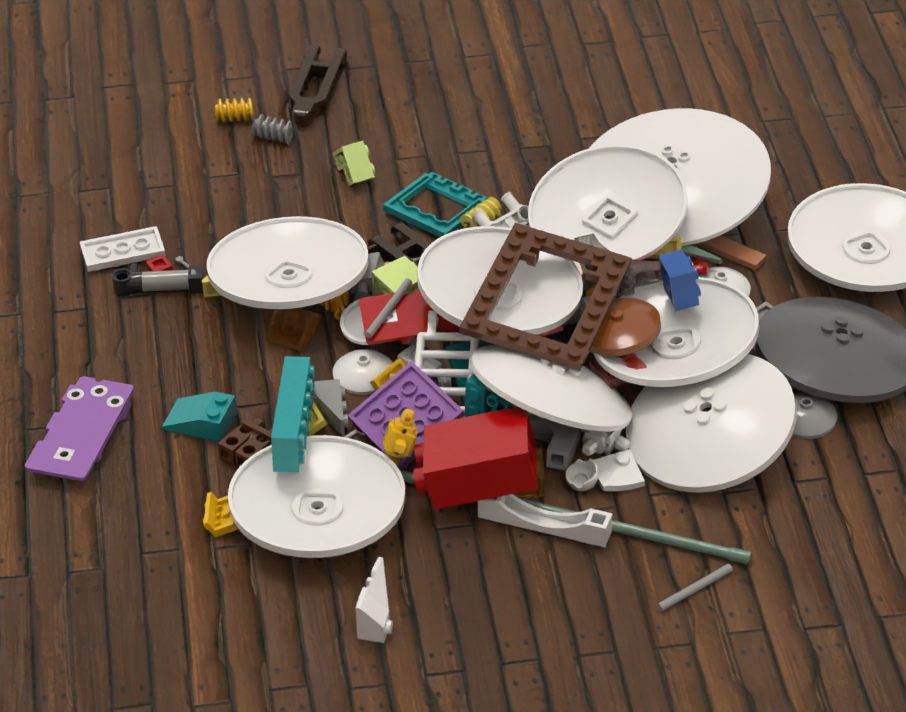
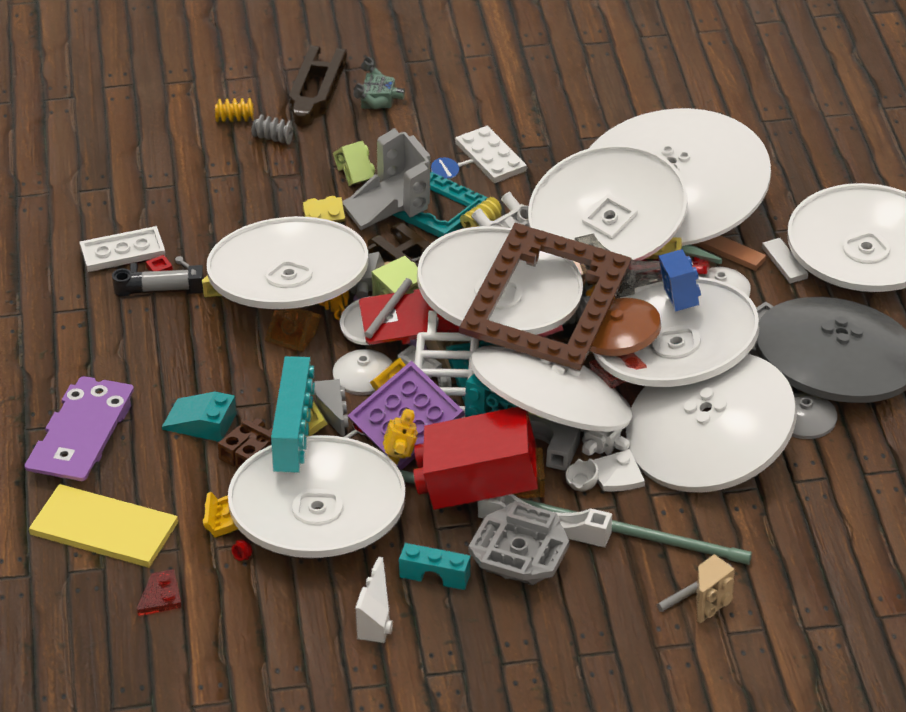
none -> light yellow tile [29,484,178,568]
none -> clear red wing [137,569,182,616]
none -> red plate [231,540,252,561]
none -> light yellow bracket [302,196,345,222]
none -> light grey piece [342,128,430,230]
none -> sand green torso [353,57,405,109]
none -> teal arch [399,543,471,590]
none -> blue piece [431,157,474,179]
none -> white plate [455,126,527,183]
none -> light grey piece [469,501,569,585]
none -> tan slope [696,554,735,623]
none -> white tile [762,238,808,283]

